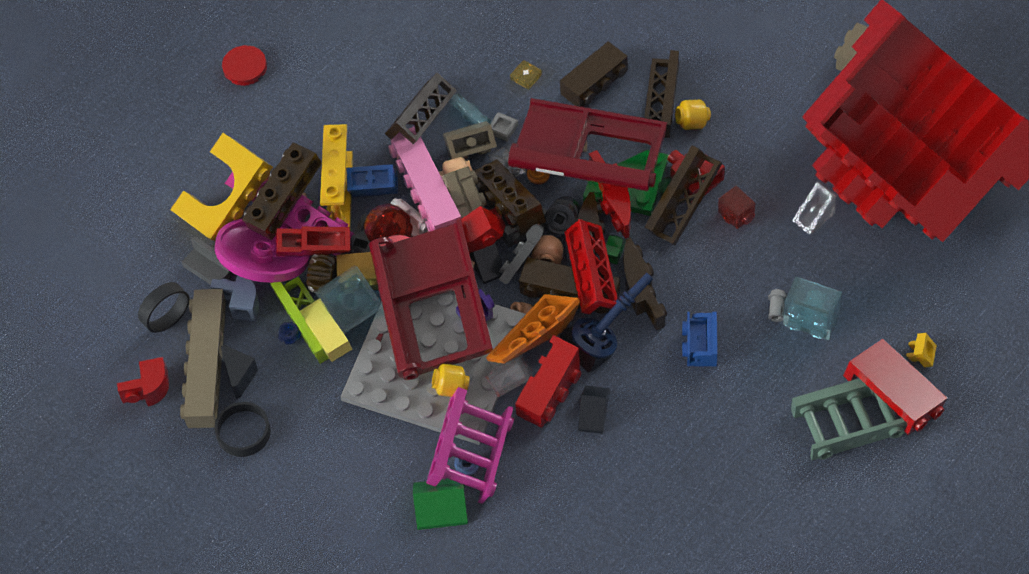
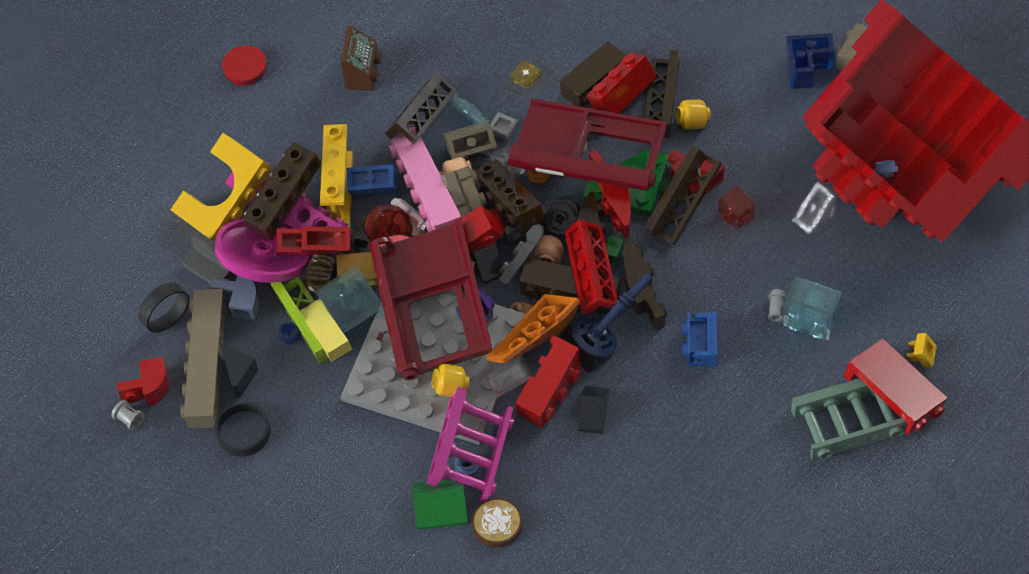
none -> light grey bush [111,400,145,431]
none -> reddish brown slope [341,26,382,91]
none -> tile [472,498,523,547]
none -> red brick [587,53,657,113]
none -> clear blue brick [785,33,835,89]
none -> medium blue plate [874,160,898,177]

